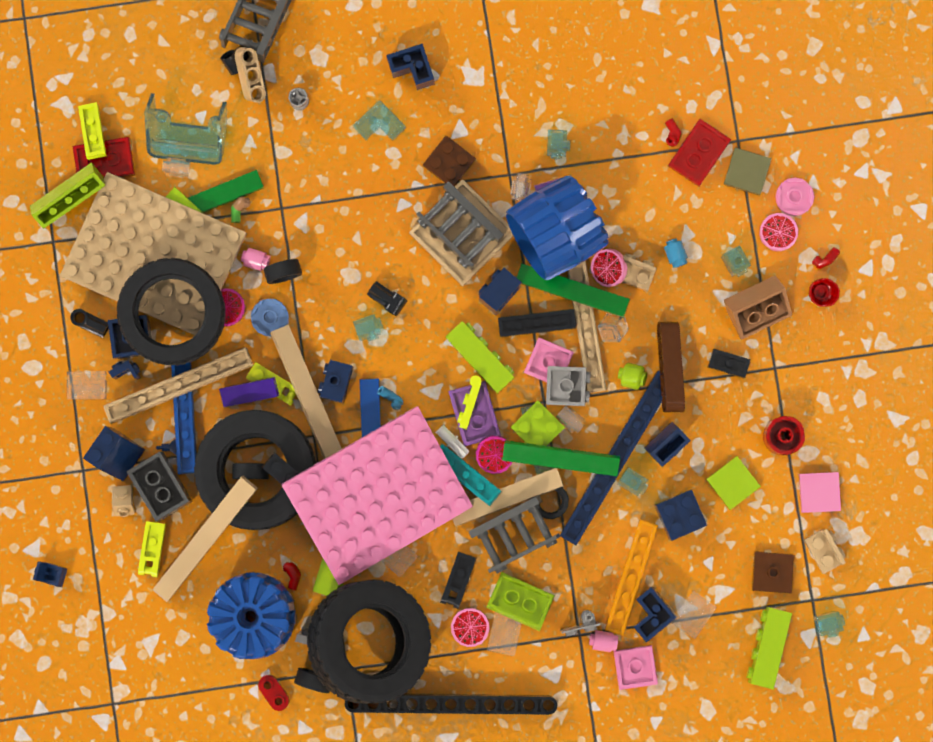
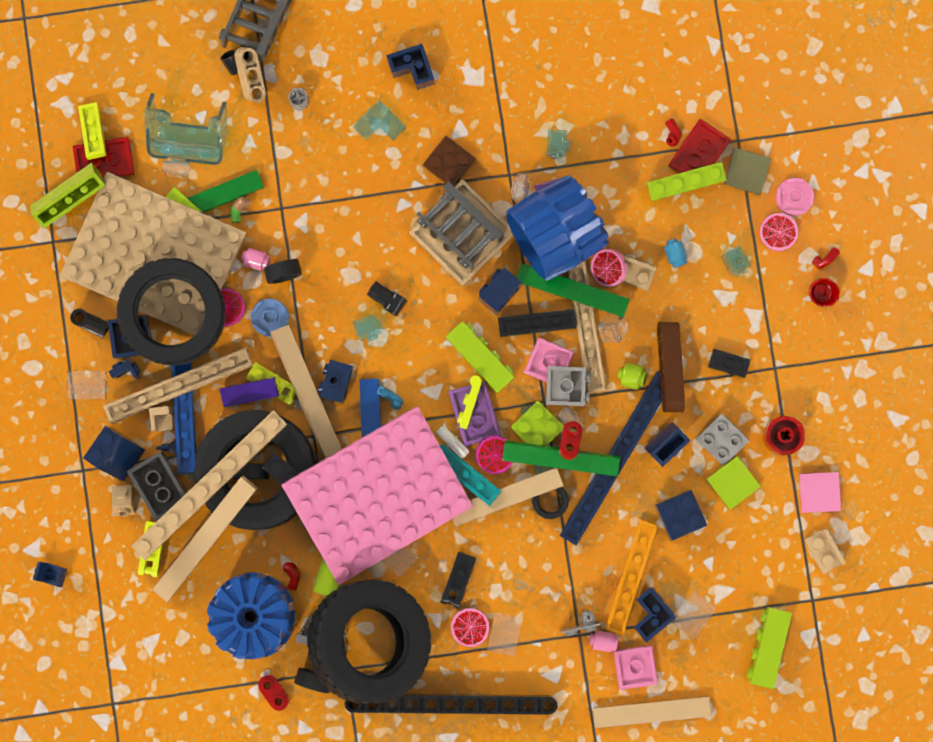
dark grey fence [468,495,561,574] -> none
lime tile [486,572,555,631] -> none
clear light blue brick [617,467,649,497] -> none
medium nougat slope [724,276,792,340] -> none
reddish brown plate [752,552,794,593] -> none
clear light blue brick [813,611,845,638] -> none
none -> tan plate [132,410,288,560]
none -> tan panel [149,406,174,432]
none -> red plate [559,421,582,460]
none -> tan tile [593,696,711,728]
none -> lime brick [647,162,727,201]
none -> light grey hinge [696,414,750,466]

